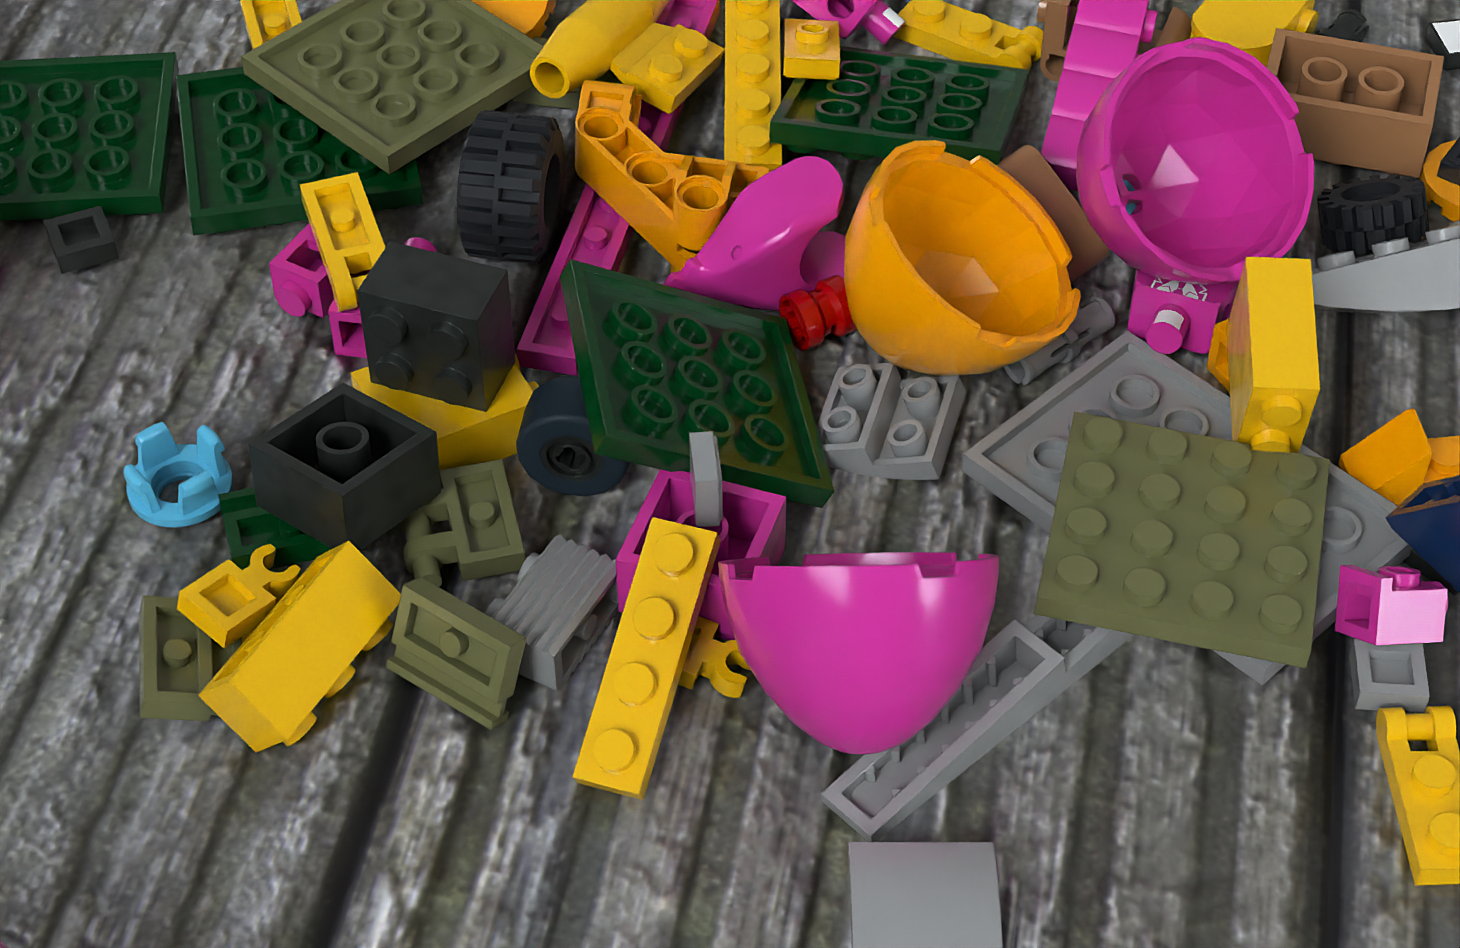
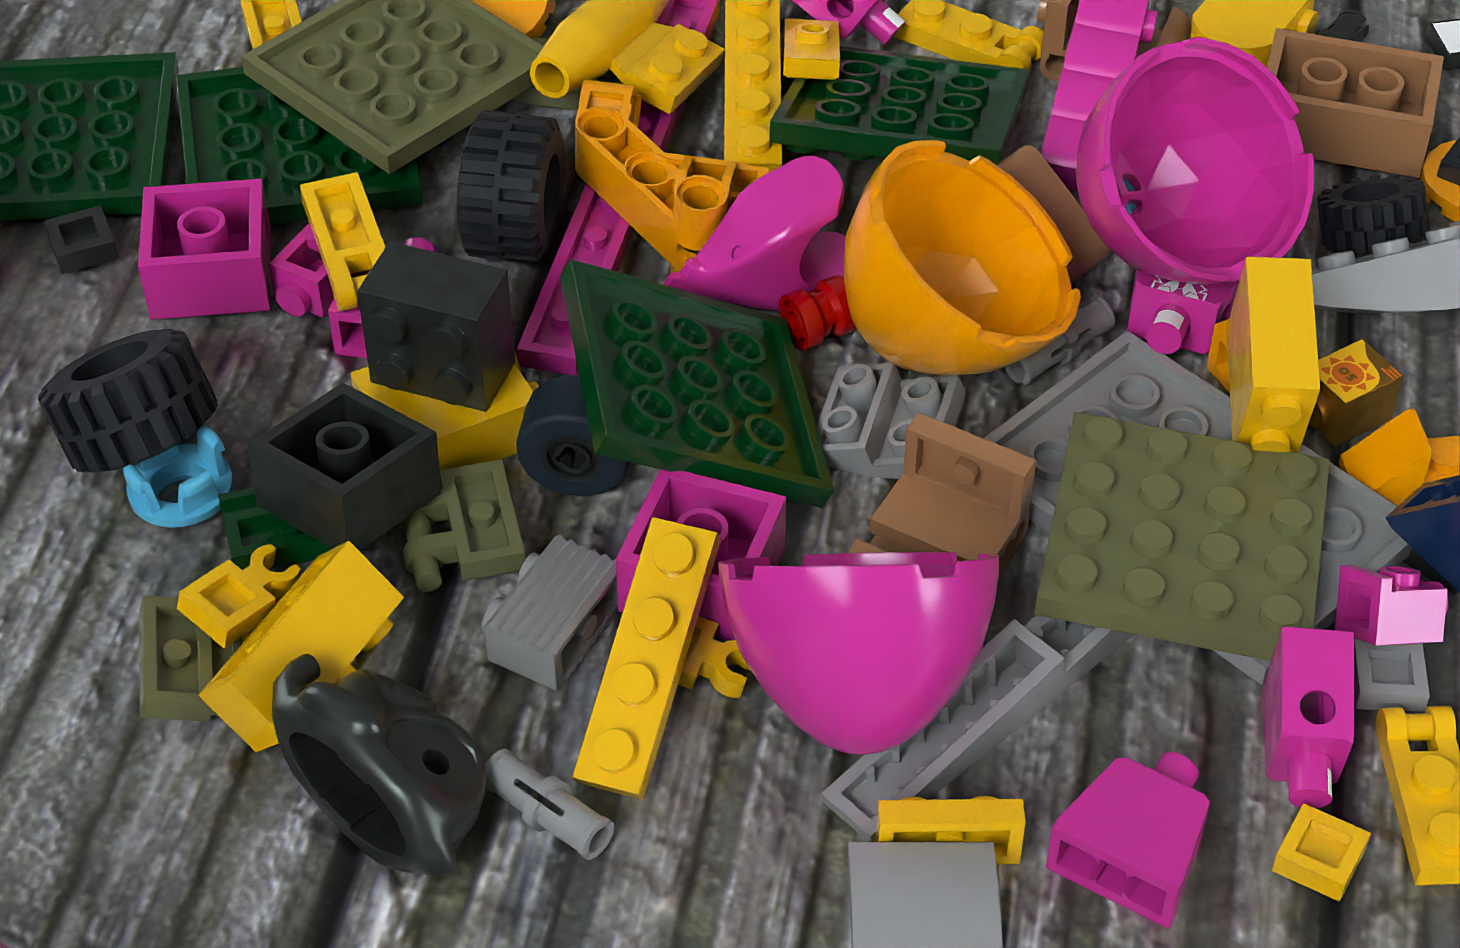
olive plate [386,577,527,730] -> none
light grey tile [689,431,723,527] -> none
none -> black tyre [38,329,218,473]
none -> dark pink brick [138,179,271,320]
none -> pearl dark grey piece [272,654,485,877]
none -> light grey pin [485,748,614,860]
none -> medium nougat piece [848,412,1036,579]
none -> yellow plate [876,796,1026,865]
none -> dark pink torso [1046,752,1211,929]
none -> dark pink torso [1262,627,1354,808]
none -> yellow plate [1272,803,1371,902]
none -> pearl gold brick [1308,339,1403,447]

